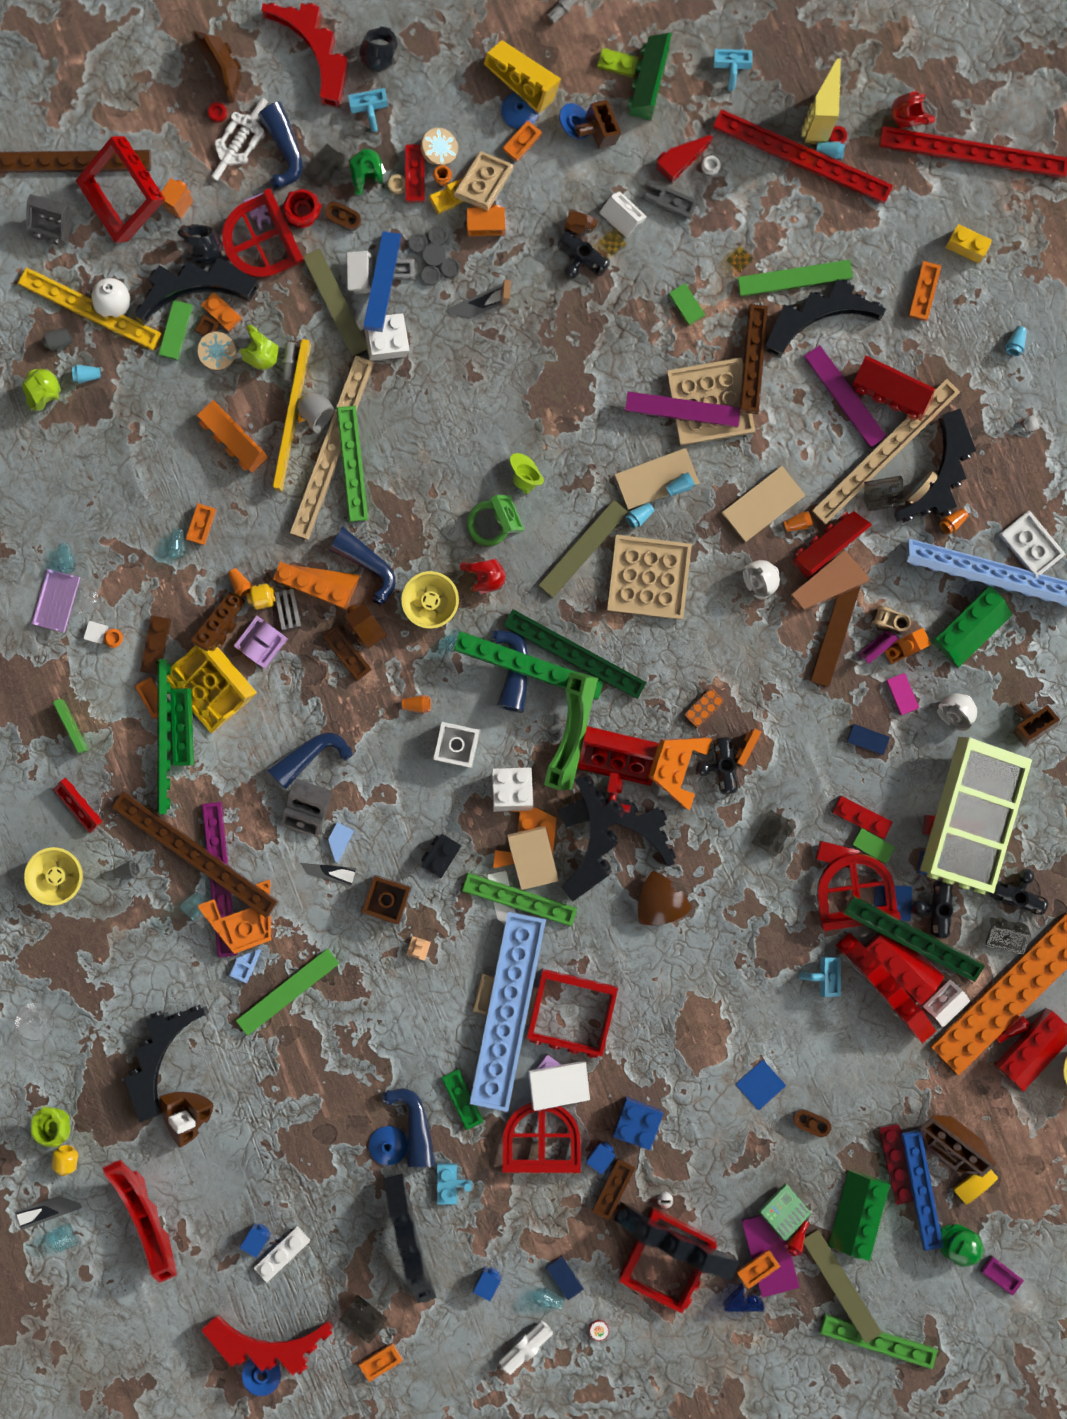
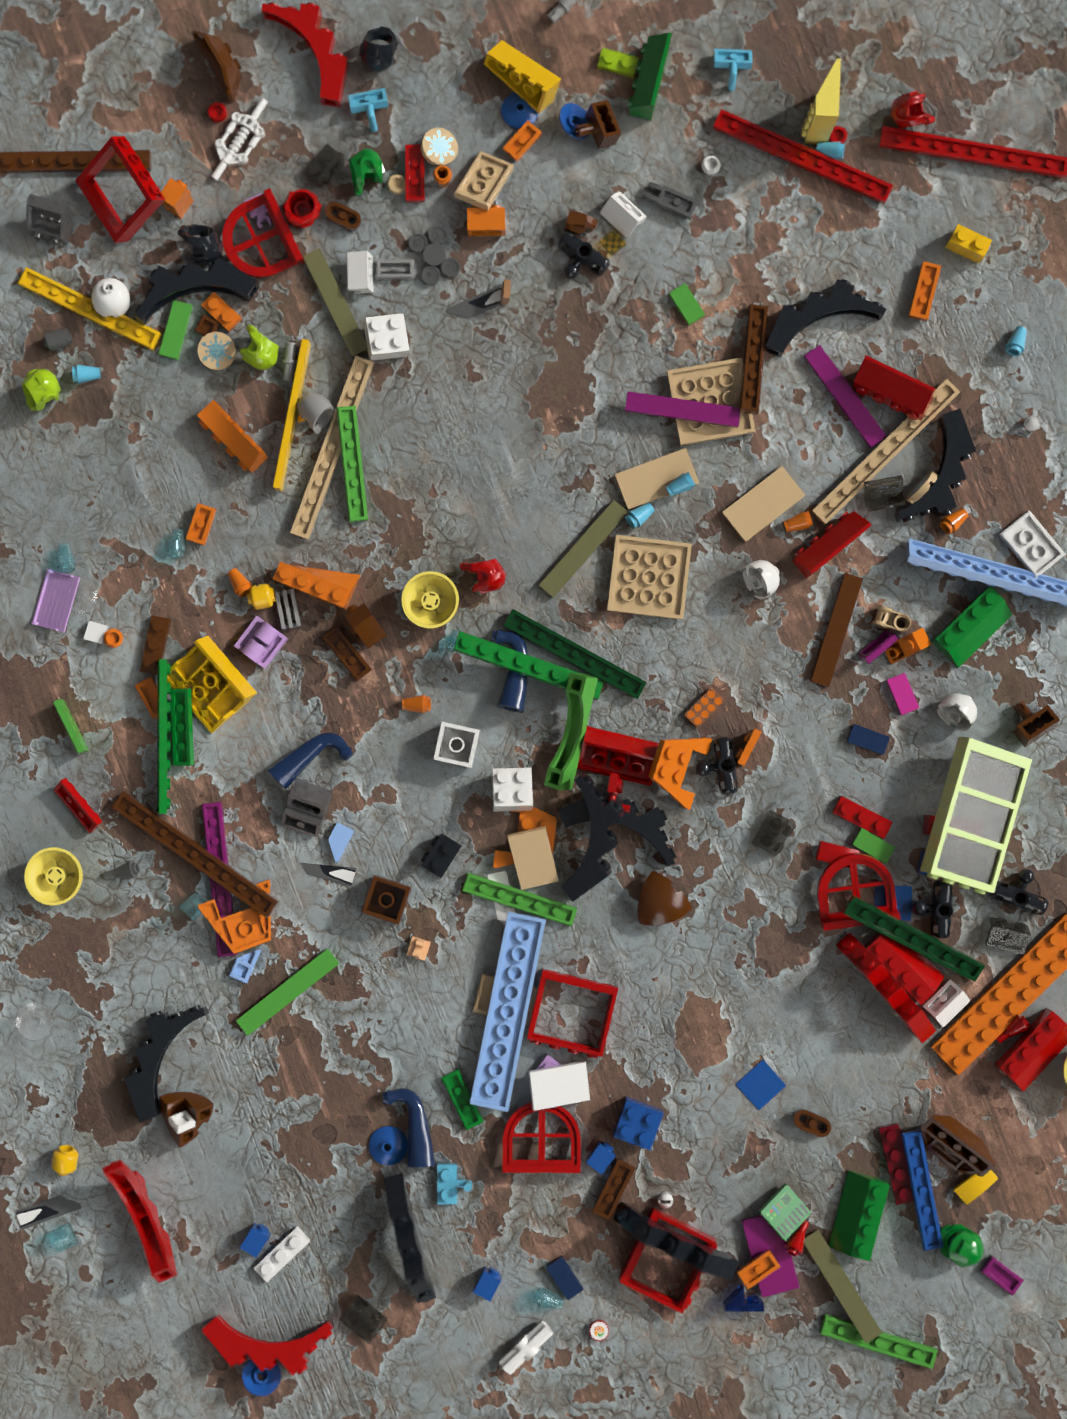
lime helmet [31,1106,70,1147] -> none
reddish brown bracket [191,592,245,651] -> none
dark blue animal [258,101,302,190] -> none
dark blue animal [329,527,396,605] -> none
orange plate [359,1342,403,1382] -> none
blue tile [363,231,401,332] -> none
yellow slope [429,178,463,215] -> none
bright green tile [467,495,525,547] -> none
lime piece [509,453,544,494] -> none
red slope [656,135,713,183] -> none
clear yellow tile [727,246,754,273] -> none
bright green tile [737,260,853,297] -> none
nougat slope [791,550,870,611] -> none
medium azure plate [799,957,841,997] -> none

